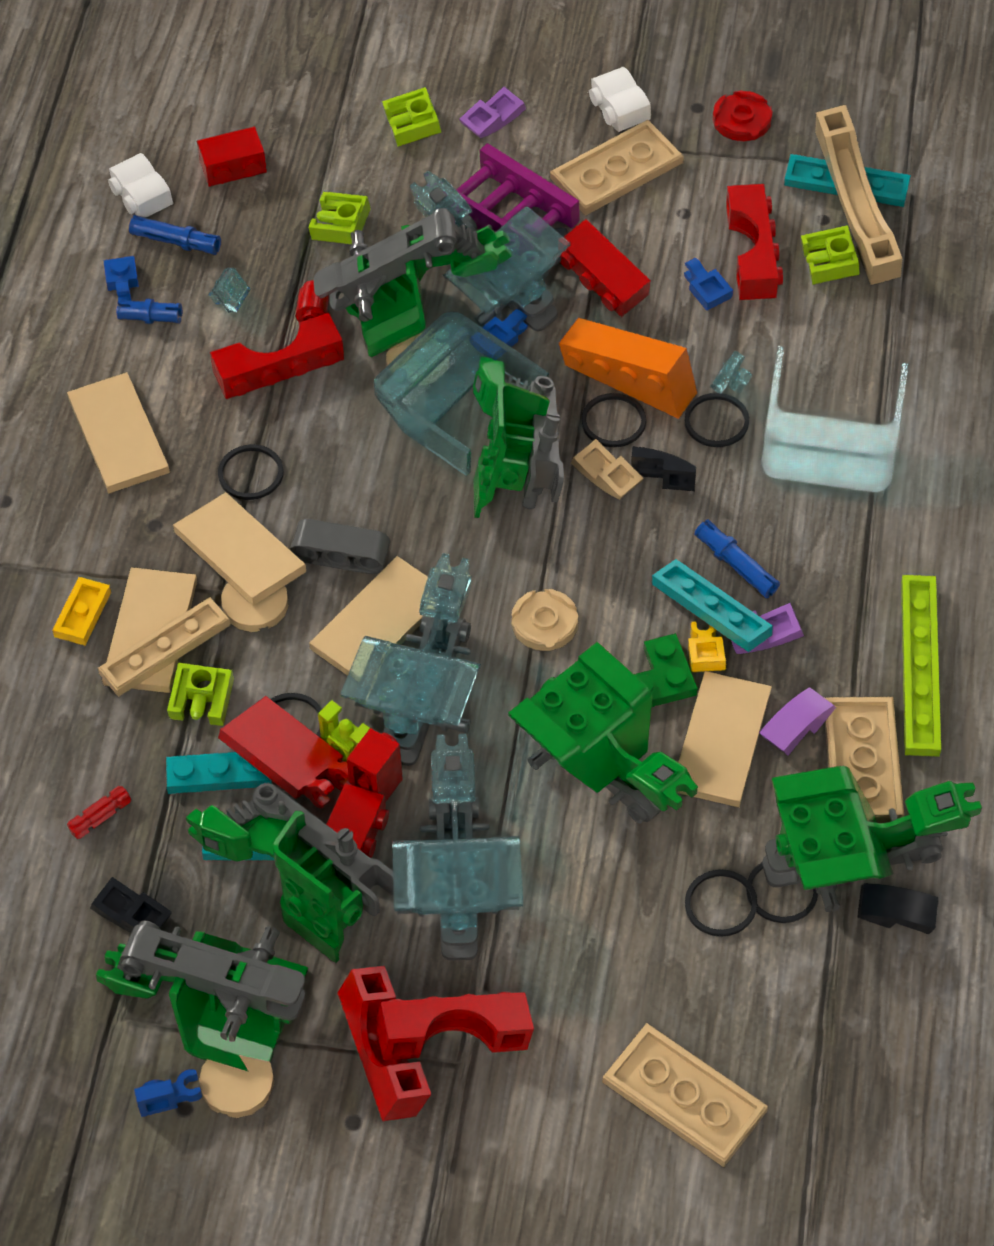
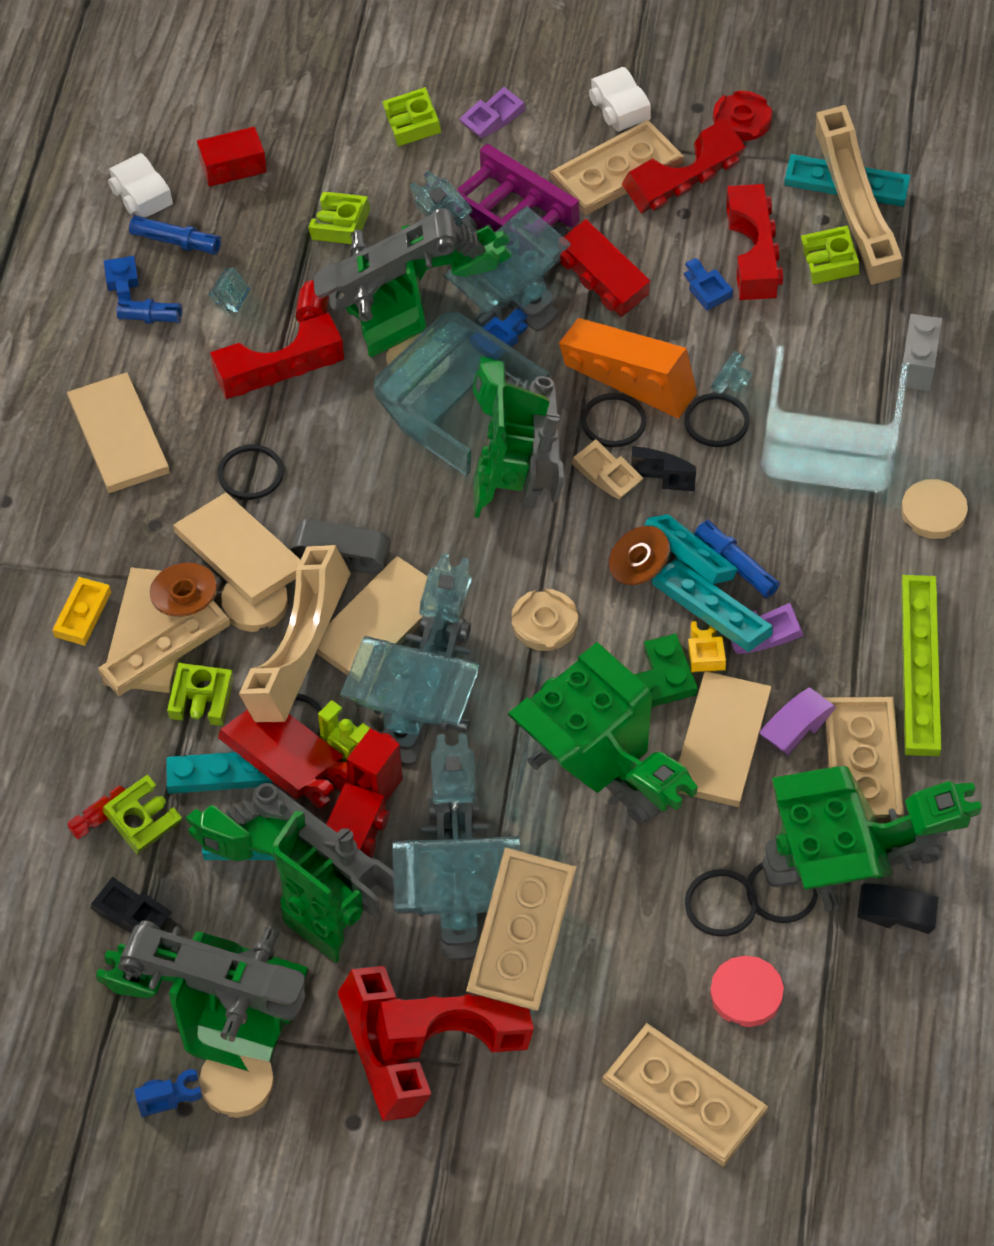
none -> lime brick [103,774,182,855]
none -> dark orange dish [150,563,217,617]
none -> tan arch [239,545,351,722]
none -> tan tile [466,847,576,1011]
none -> dark orange dish [609,526,670,585]
none -> red arch [622,118,746,214]
none -> teal plate [644,514,738,584]
none -> coral tile [710,955,784,1027]
none -> light grey brick [899,314,942,391]
none -> tan tile [901,479,968,539]

